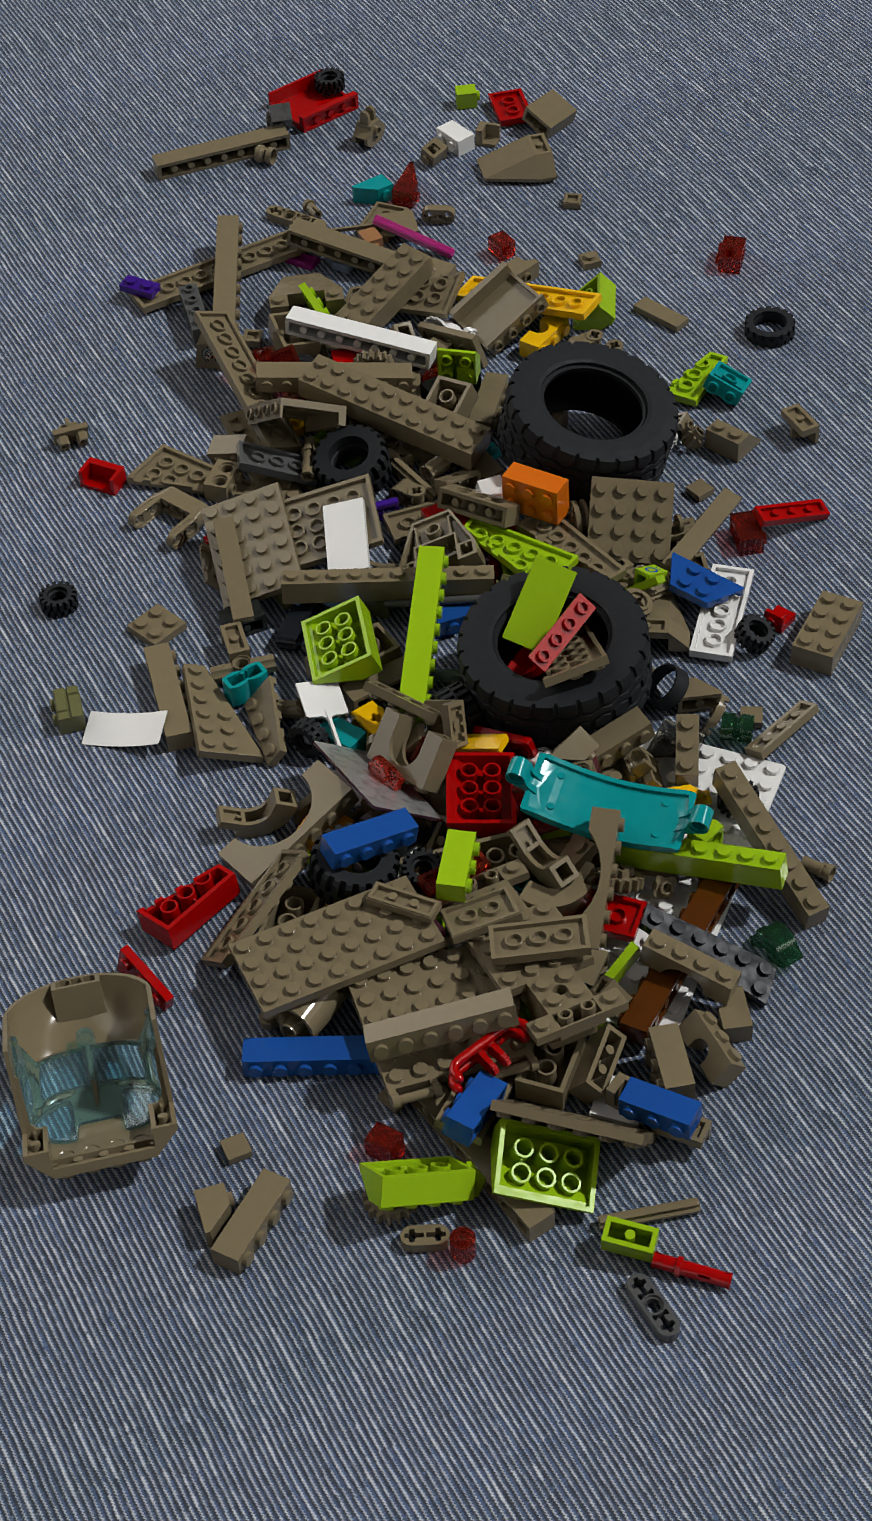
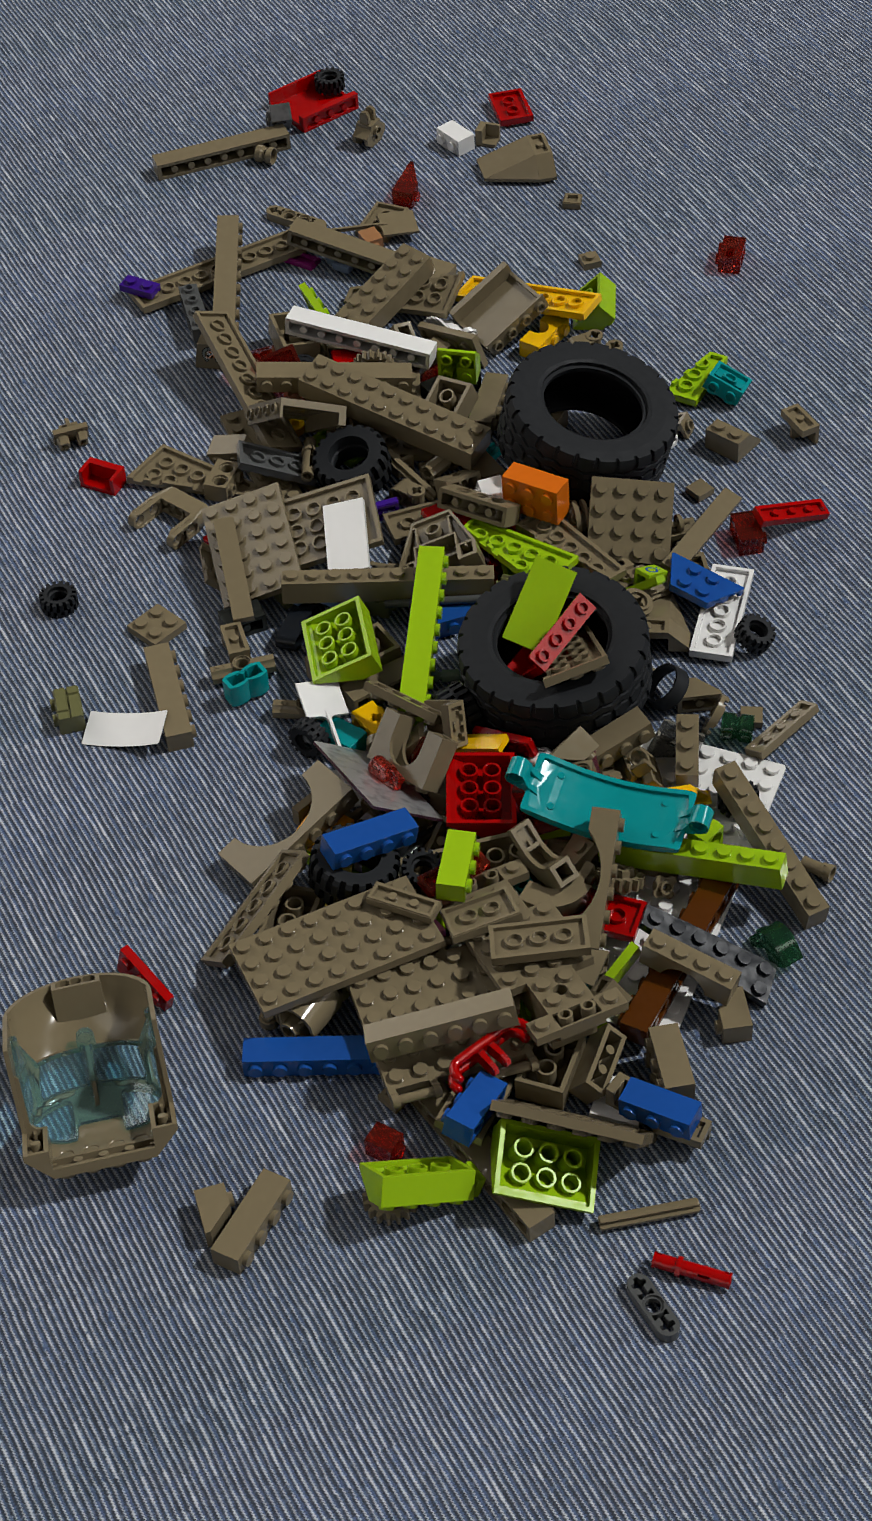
red wedge [136,864,241,949] -> none
dark tan wing [182,663,264,763] -> none
dark tan arch [215,787,298,838] -> none
dark tan tile [220,1132,253,1165] -> none
dark tan plate [243,329,264,348] -> none
dark tan wing [244,675,287,767] -> none
dark tan wedge [269,272,345,315] -> none
dark tan pin [302,199,322,219] -> none
teal slope [352,174,394,204] -> none
dark pink axle [373,215,455,259] -> none
dark tan beam [400,1224,450,1253] -> none
dark tan brick [420,137,448,167] -> none
dark tan beam [421,205,456,224] -> none
clear red brick [449,1226,477,1264] -> none
lime brick [455,84,480,110] -> none
clear red brick [488,230,516,262] -> none
dark tan brick [506,257,539,283] -> none
dark tan brick [522,89,577,139] -> none
lime brick [601,1215,659,1263] -> none
dark tan tile [633,296,689,332] -> none
dark tan arch [679,1009,746,1088] -> none
dark tan gear [681,425,705,450] -> none
black tyre [744,306,796,348] -> none
red bracket [764,605,796,634] -> none
dark tan brick [790,590,863,676] -> none

